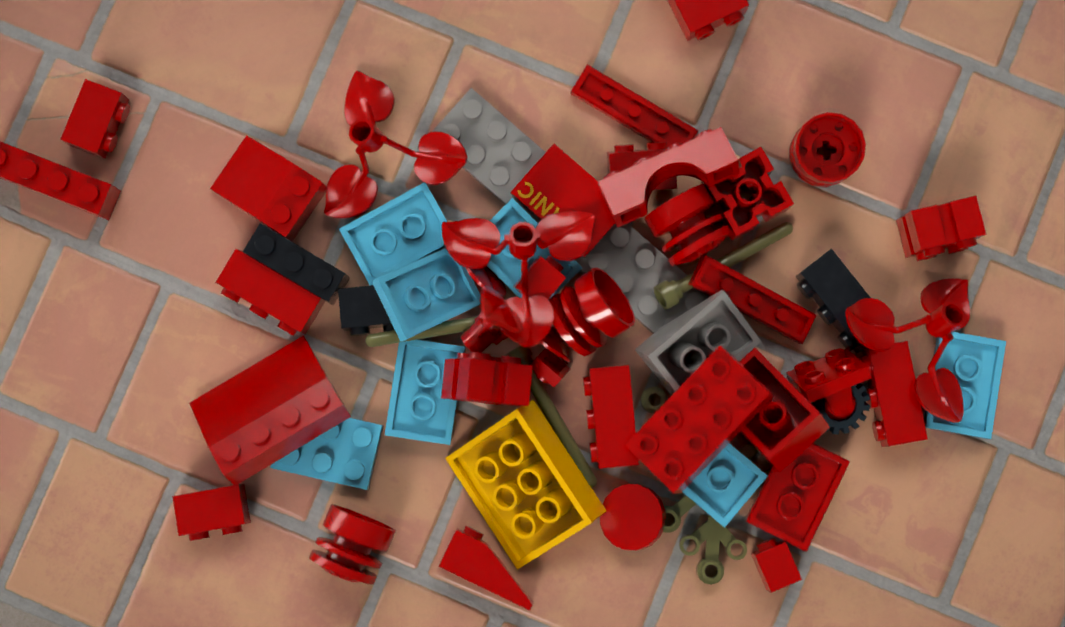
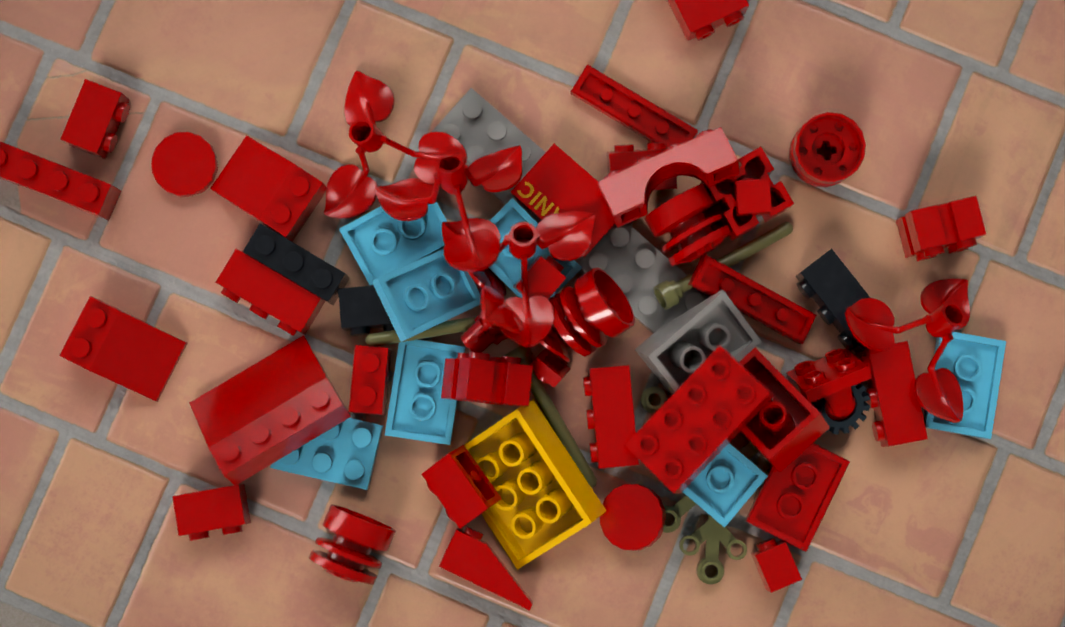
none -> red slope [59,296,187,402]
none -> red tile [151,132,218,197]
none -> red brick [348,345,392,416]
none -> red plant [375,145,523,272]
none -> red brick [421,445,502,529]
none -> red tile [734,178,772,216]

